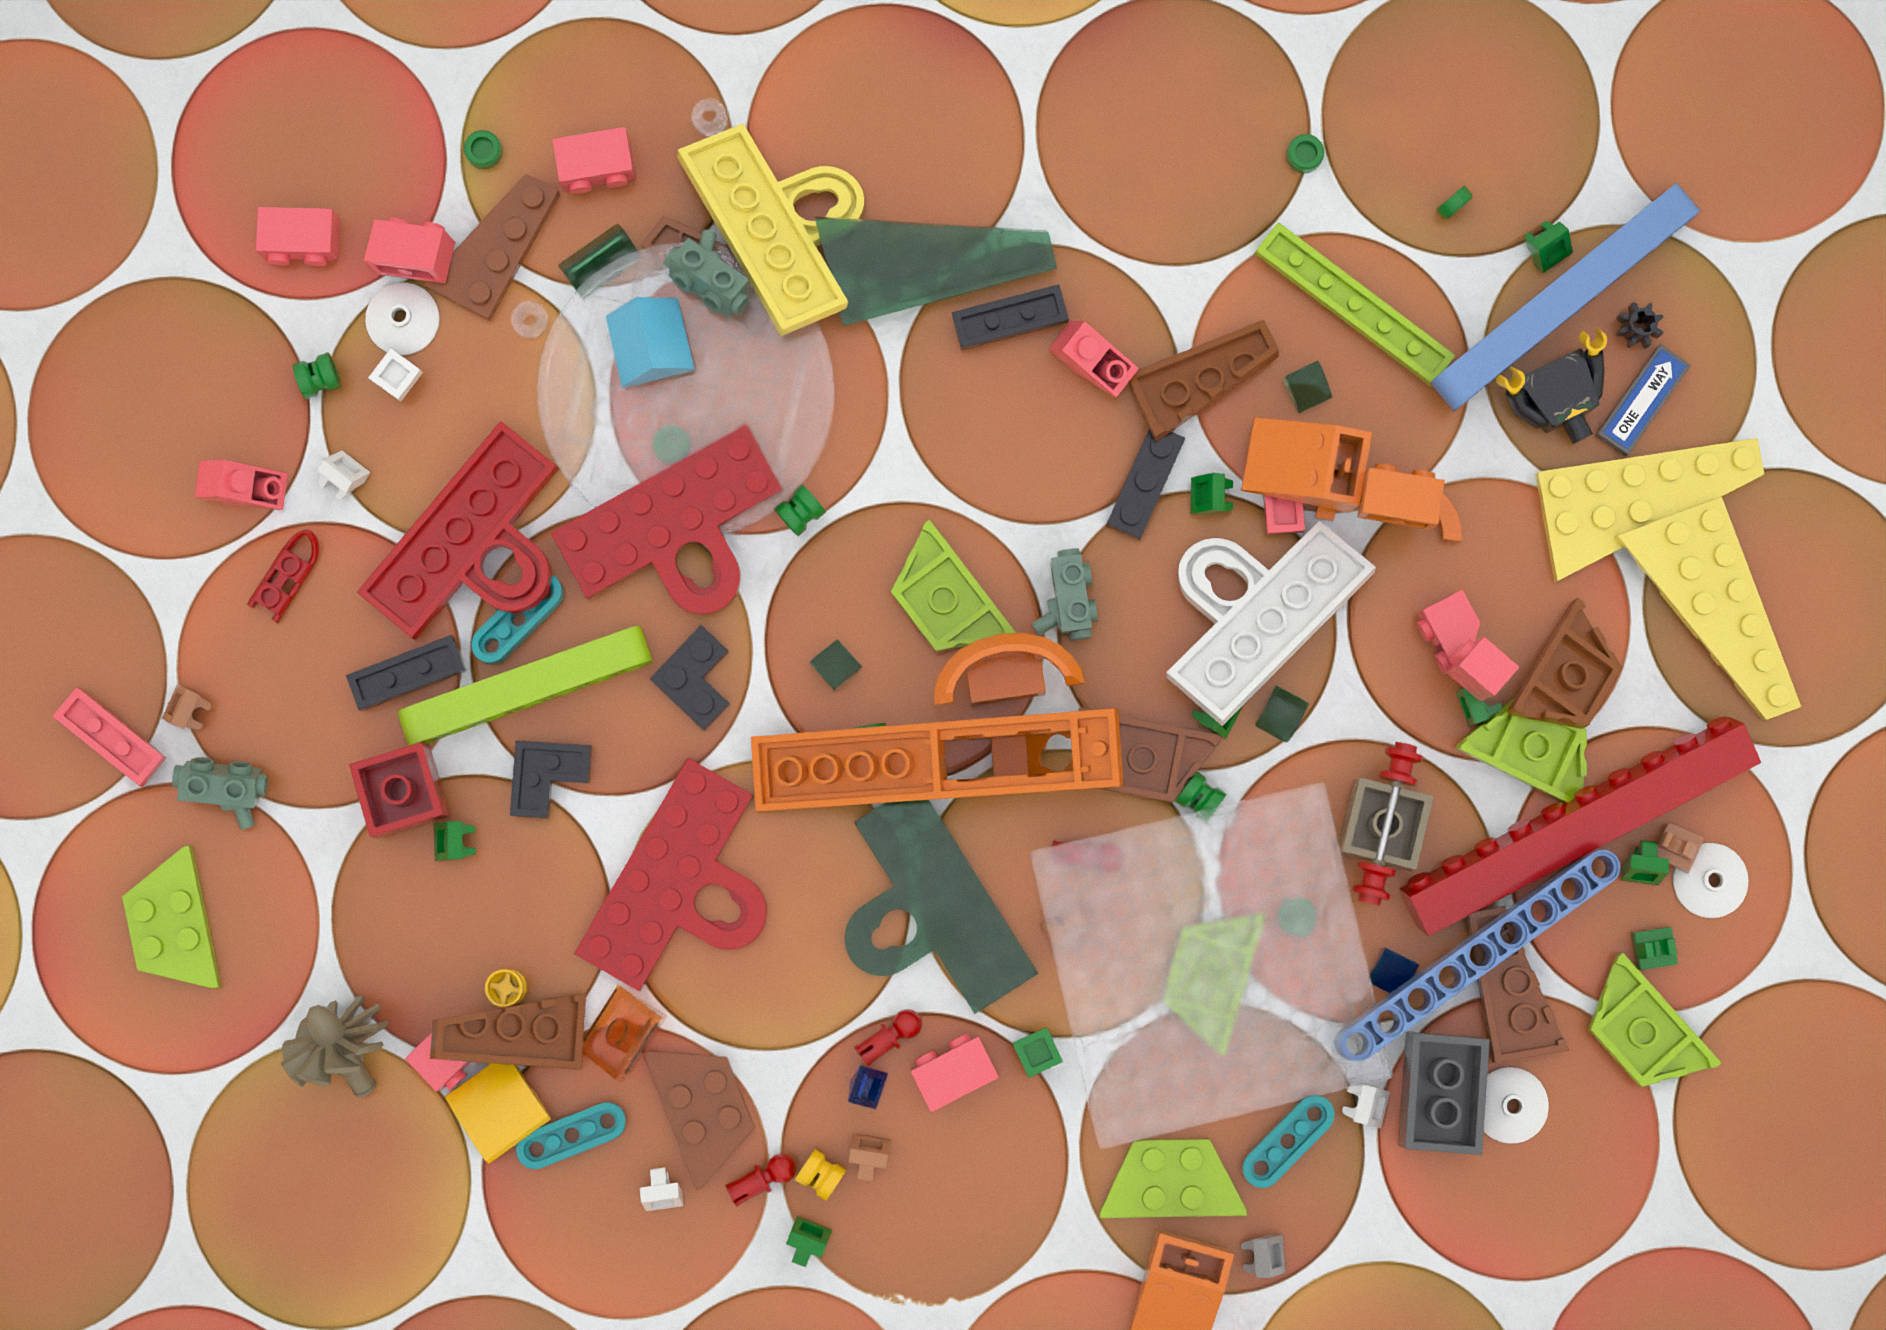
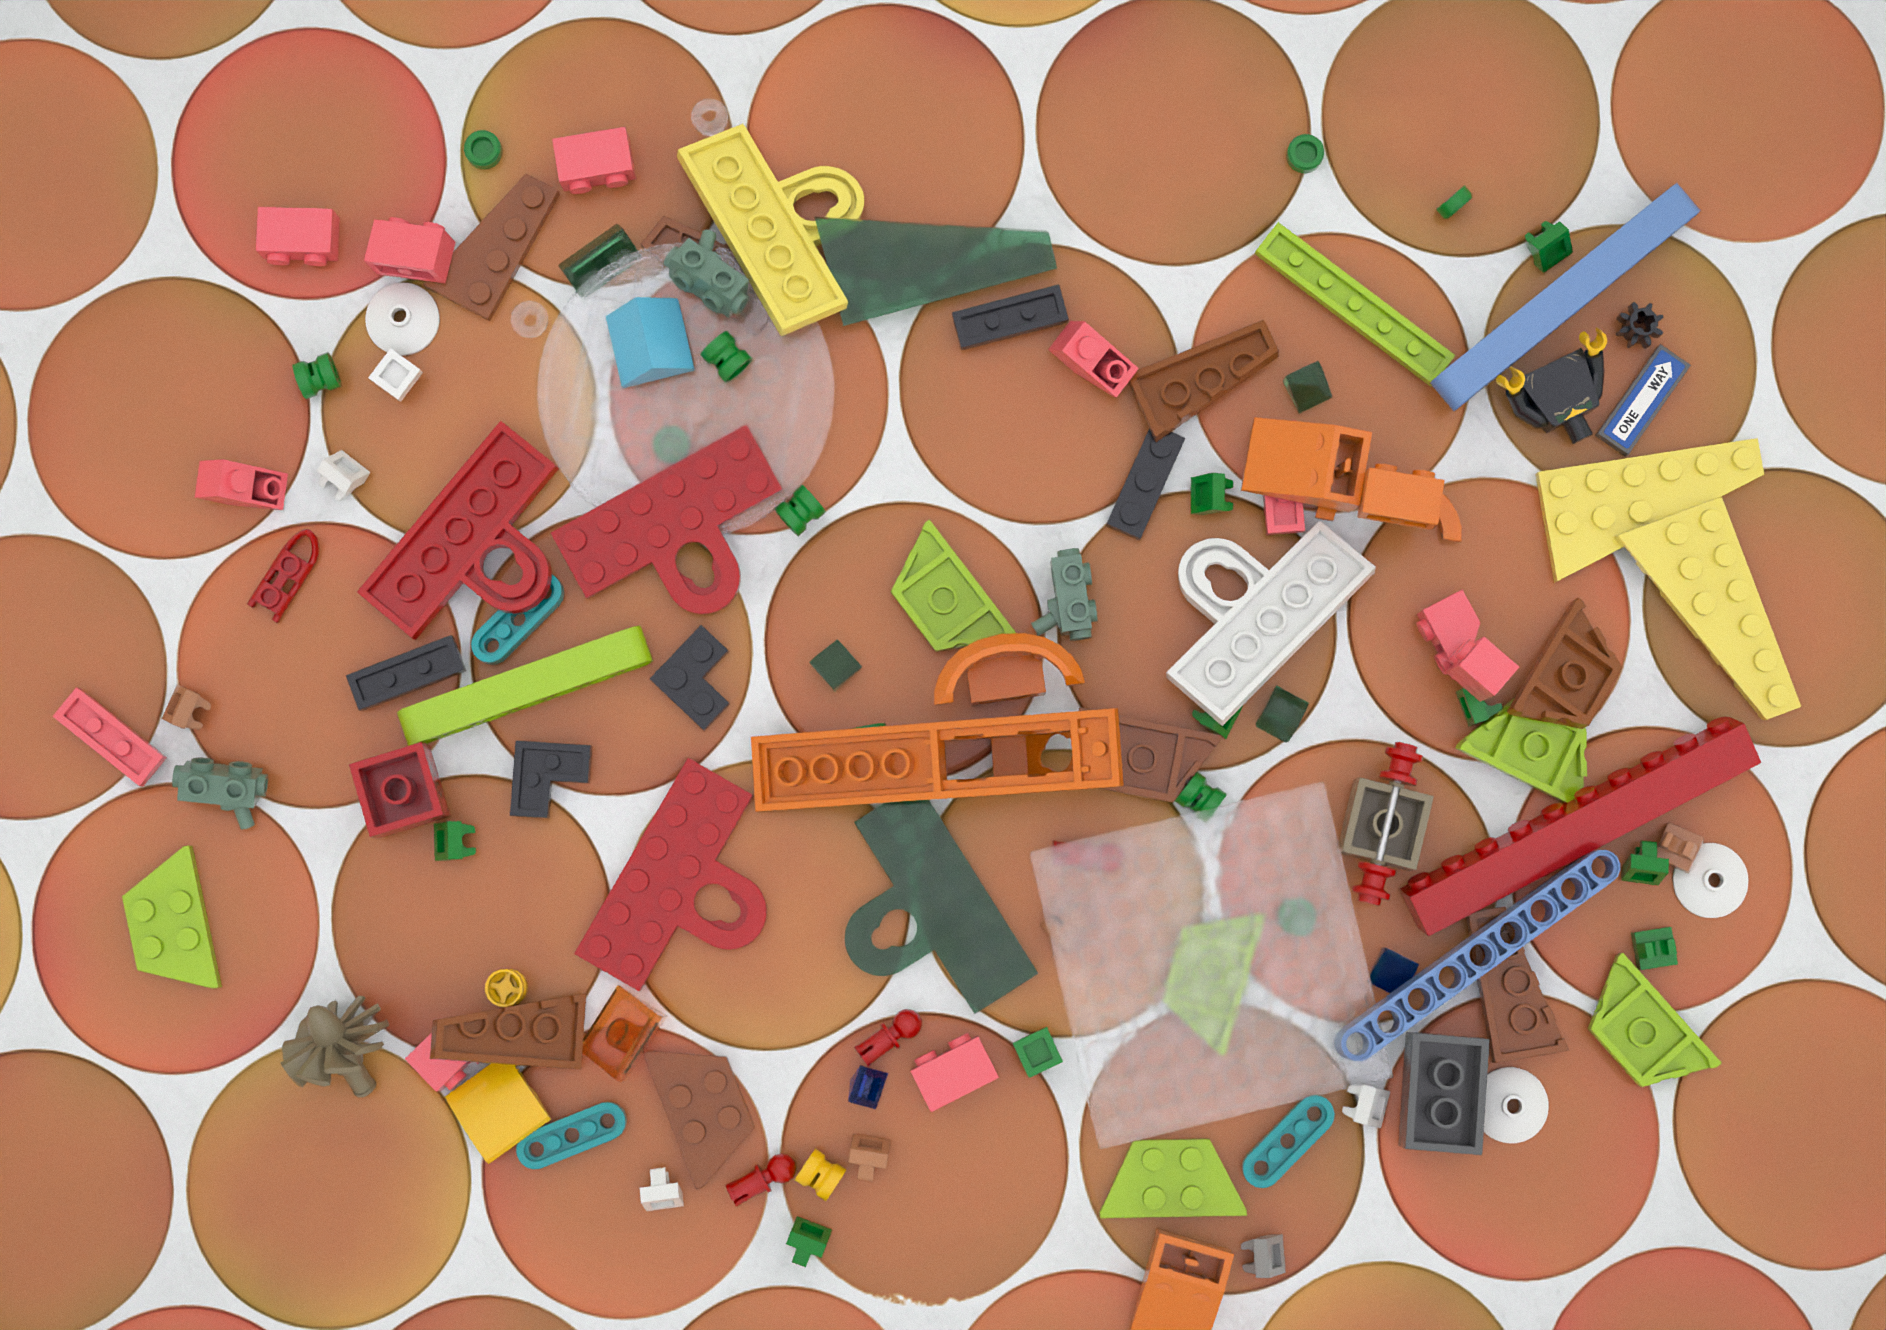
none -> green wheel [700,330,753,383]

